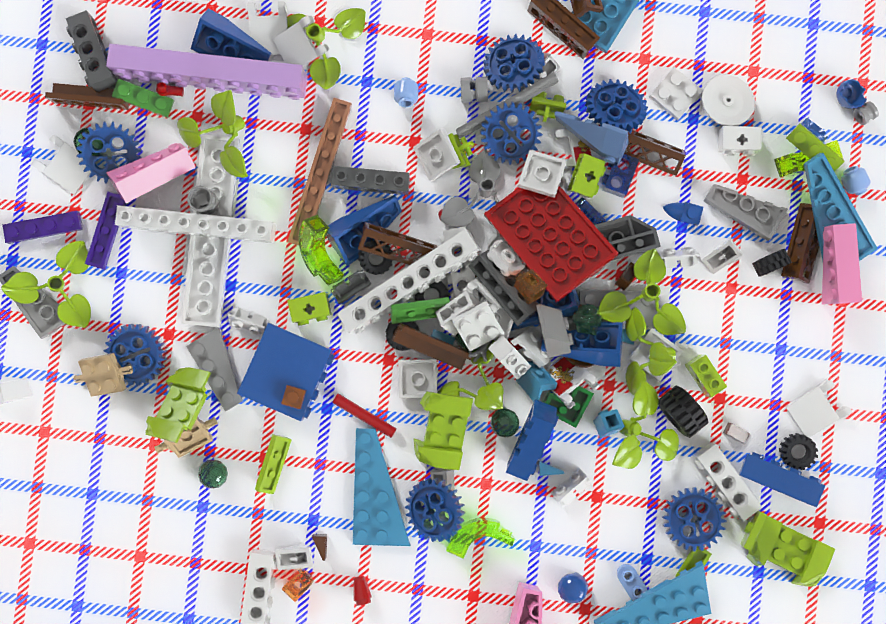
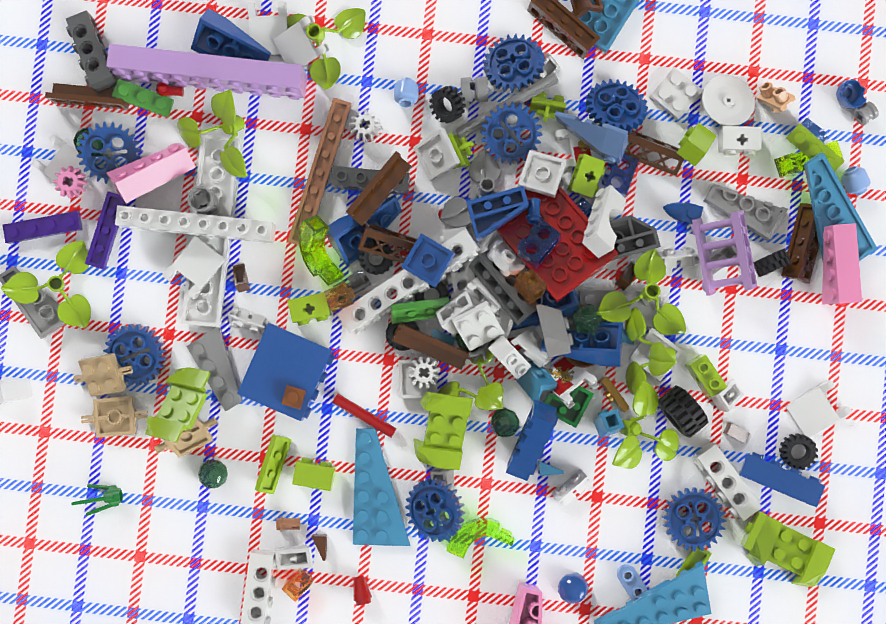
none -> bright pink gear [53,166,88,199]
none -> green plant [71,484,123,516]
none -> tan plate [81,396,148,438]
none -> white flag [162,236,226,300]
none -> reddish brown piece [233,263,250,293]
none -> nougat pin [276,516,300,532]
none -> lime brick [292,457,336,491]
none -> clear orange brick [324,283,356,313]
none -> reddish brown fence [346,151,412,227]
none -> white gear [349,110,382,143]
none -> blue plate [401,233,456,288]
none -> white gear [408,356,441,389]
none -> black tyre [429,86,466,124]
none -> blue wedge [466,185,529,242]
none -> clear blue brick [517,220,561,269]
none -> blue pin [526,198,542,225]
none -> white arch [582,185,626,258]
none -> pearl gold plate [598,377,630,412]
none -> lime brick [677,122,717,166]
none -> lavender fence [691,210,758,296]
none -> white slope [711,379,745,412]
none -> light nougat hips [756,81,796,113]

